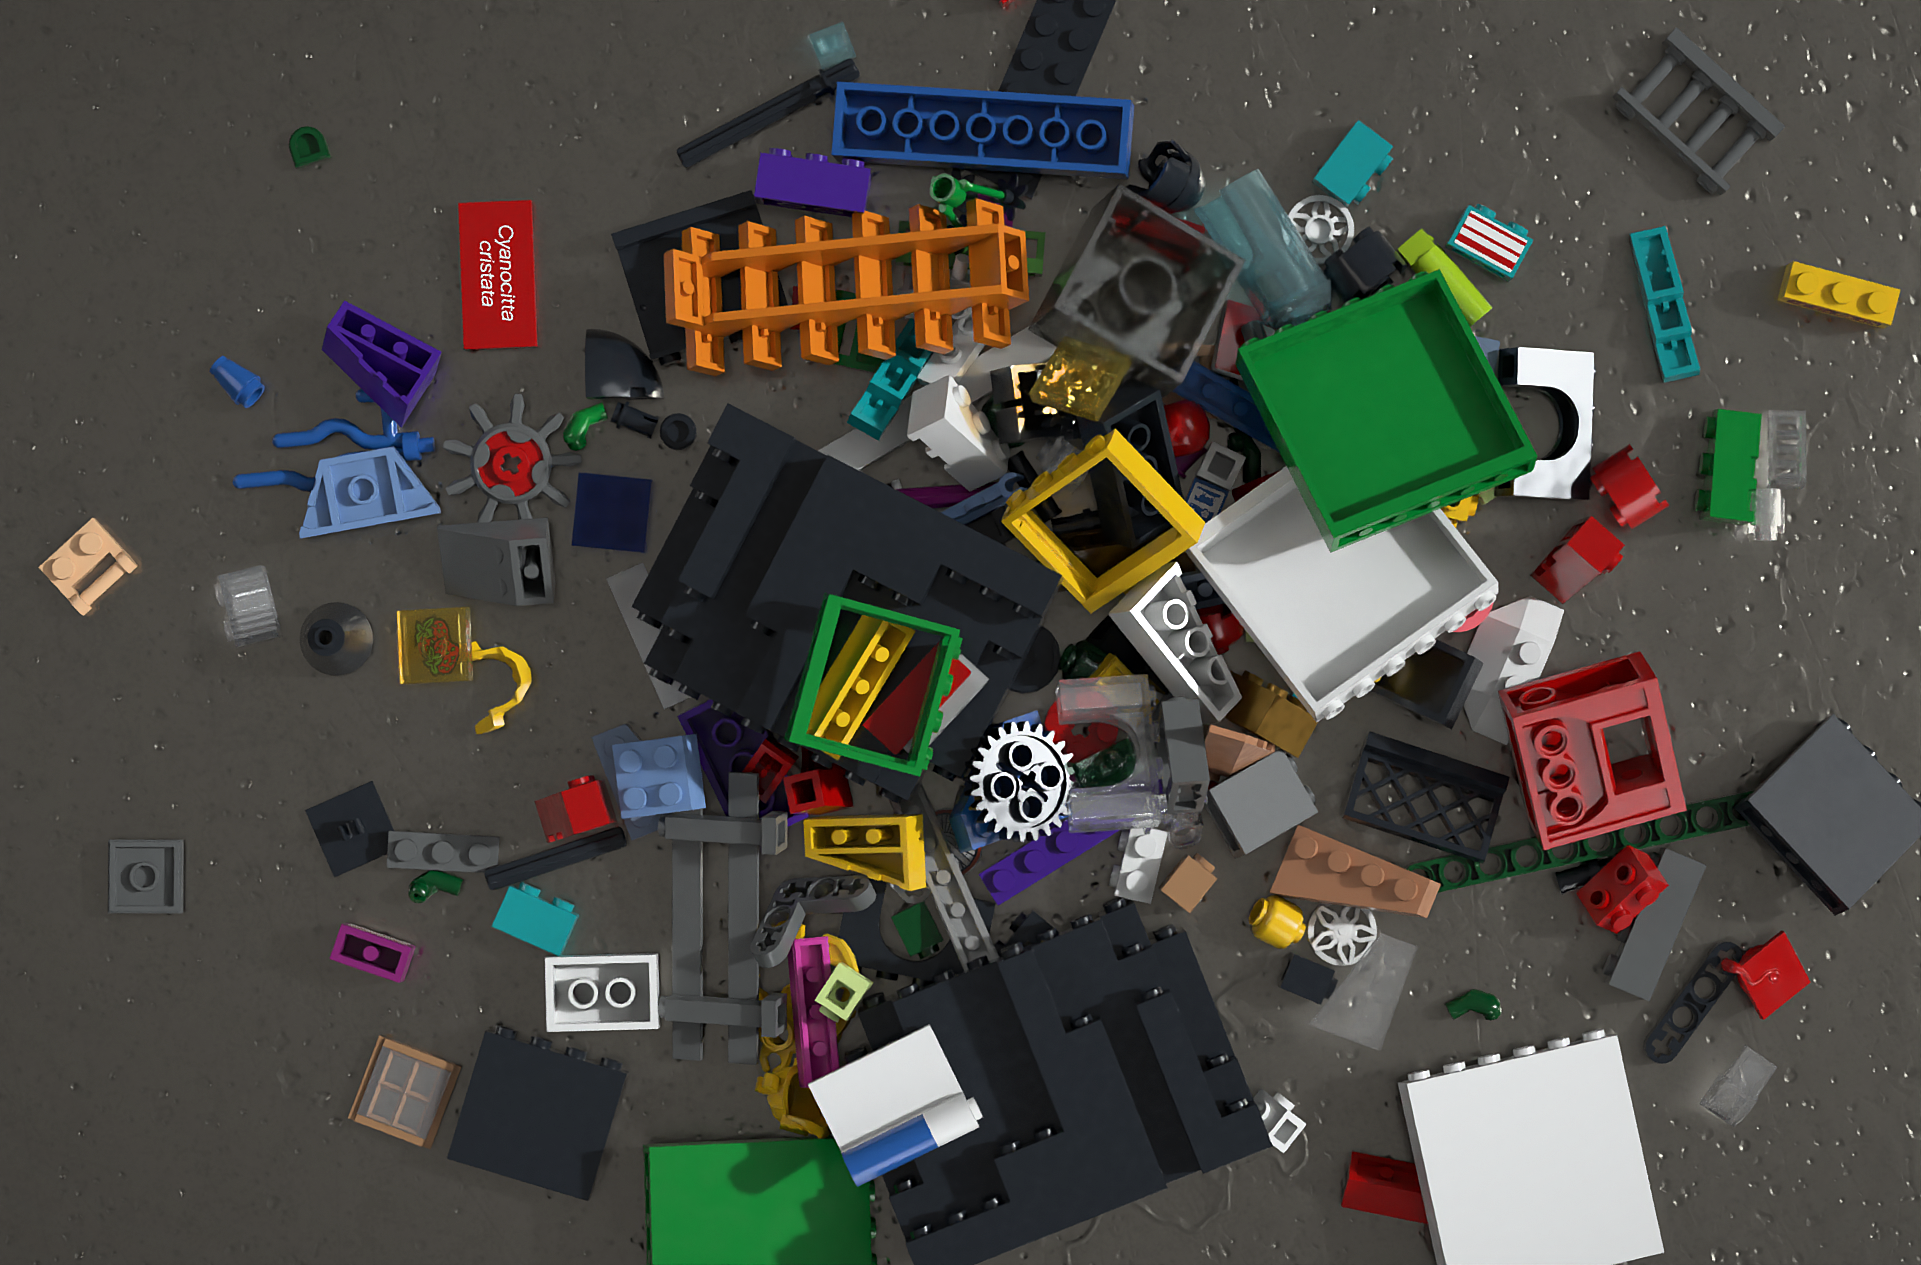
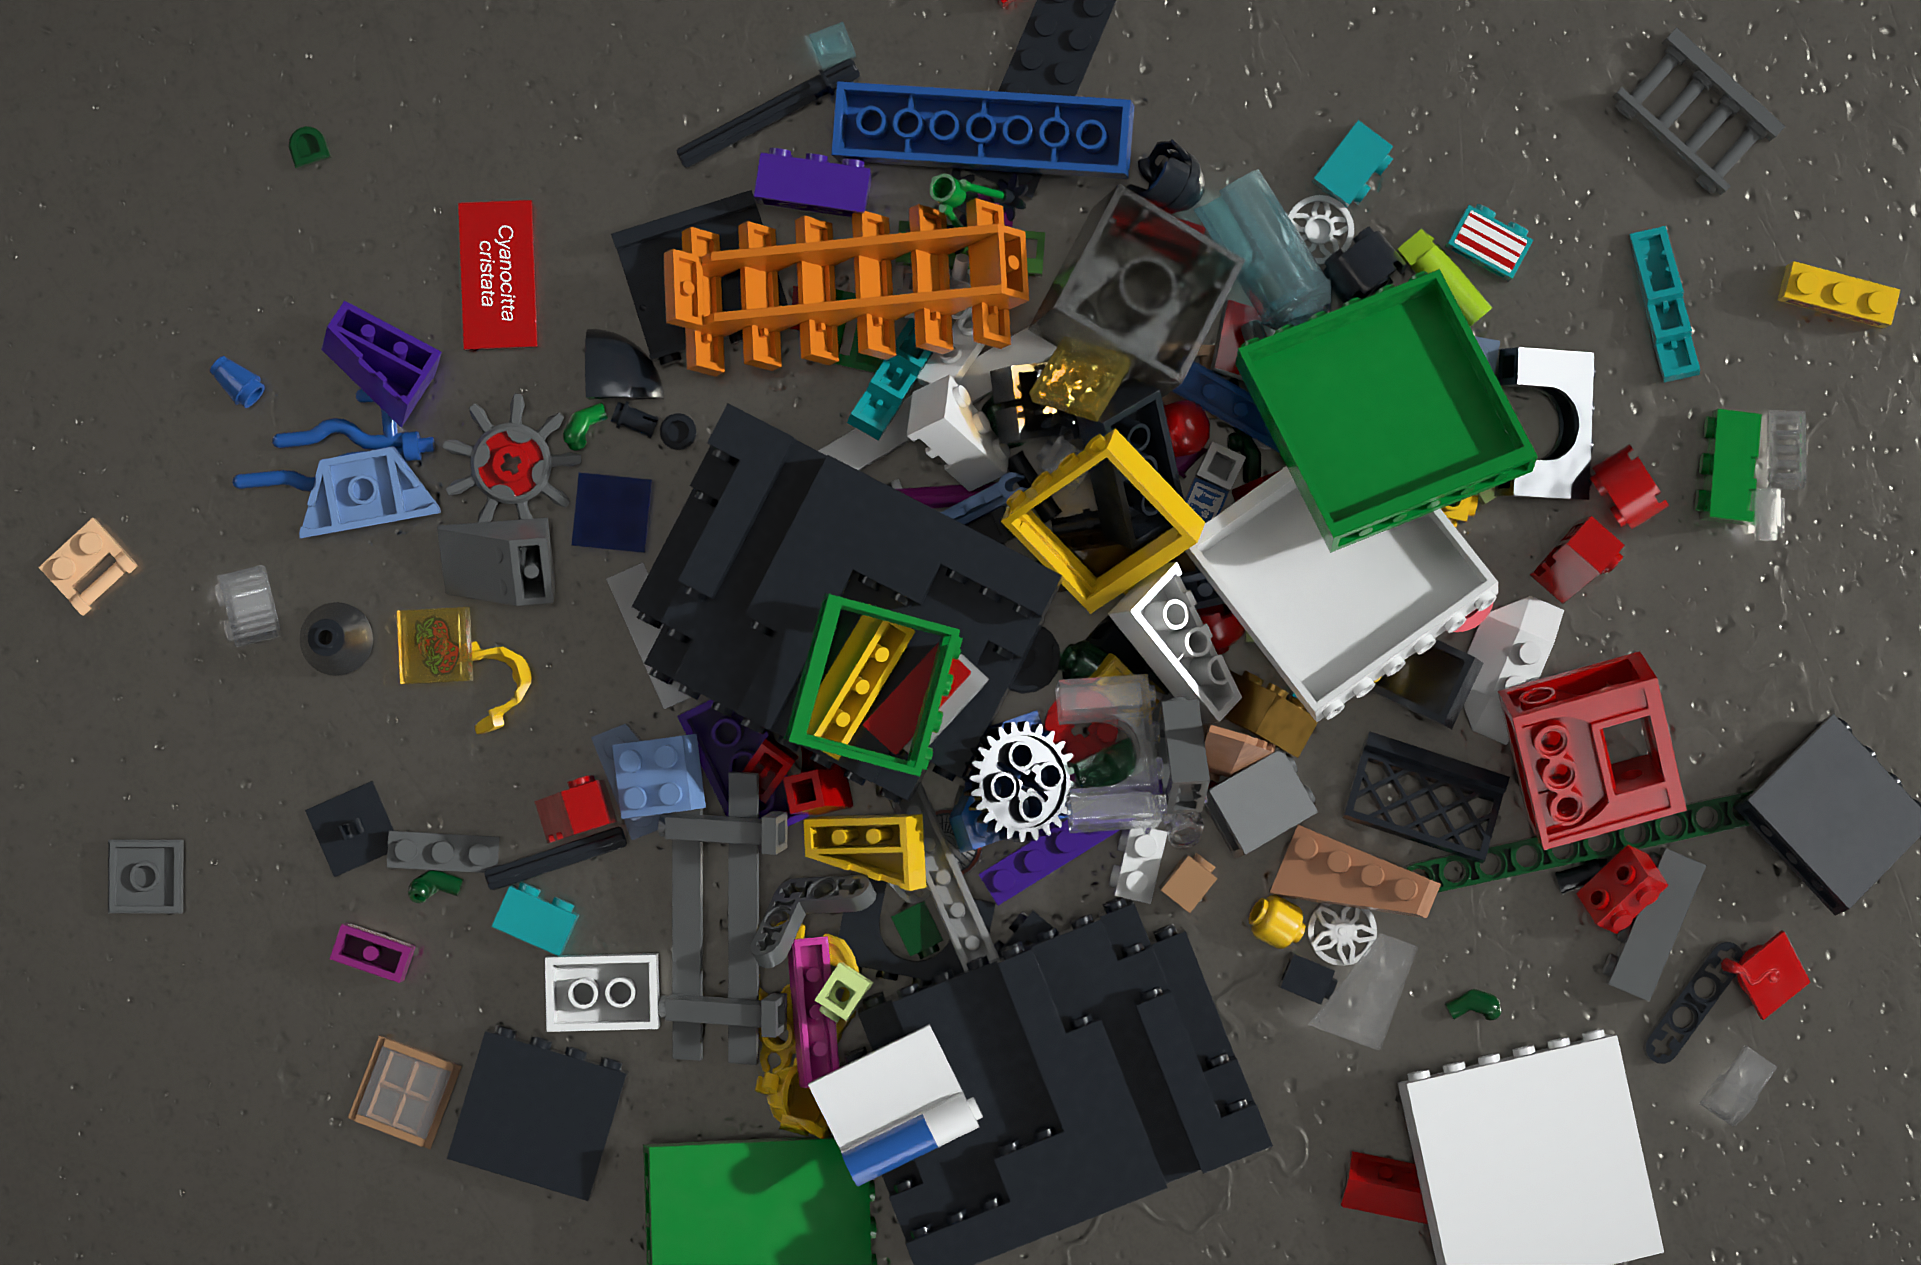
white brick [1253,1089,1306,1153] -> none

